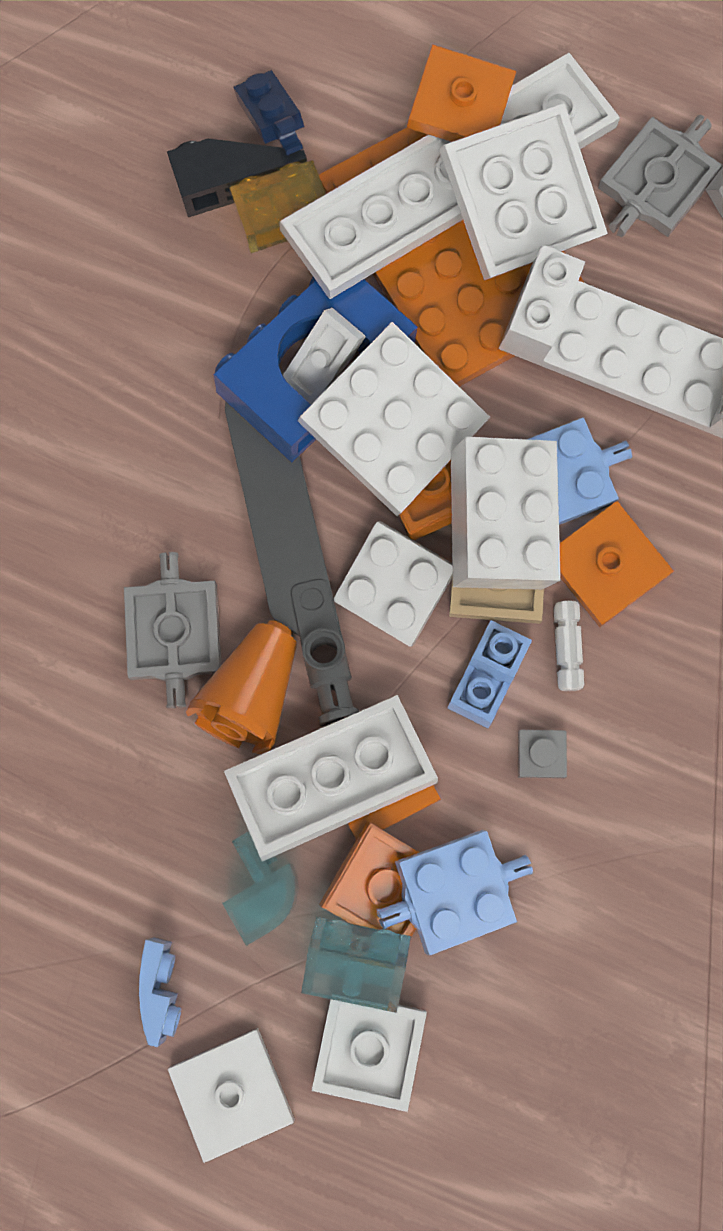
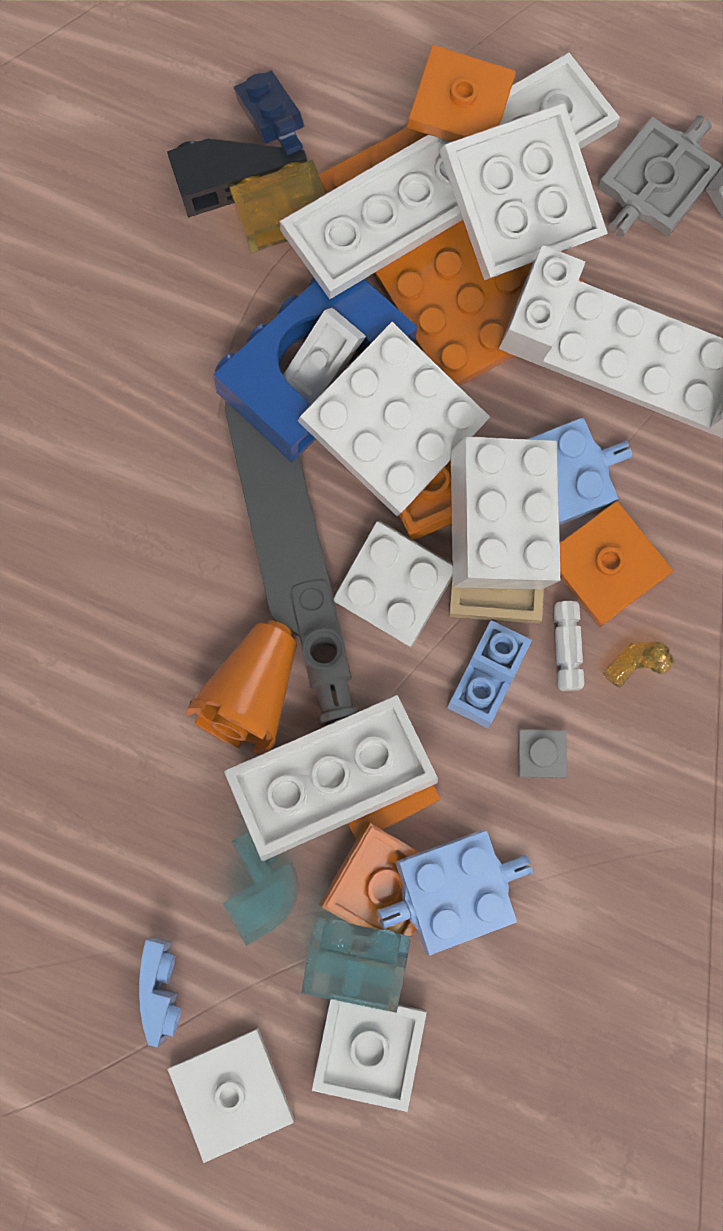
light grey plate [124,552,221,708] -> none
none -> clear yellow arm [603,641,674,688]

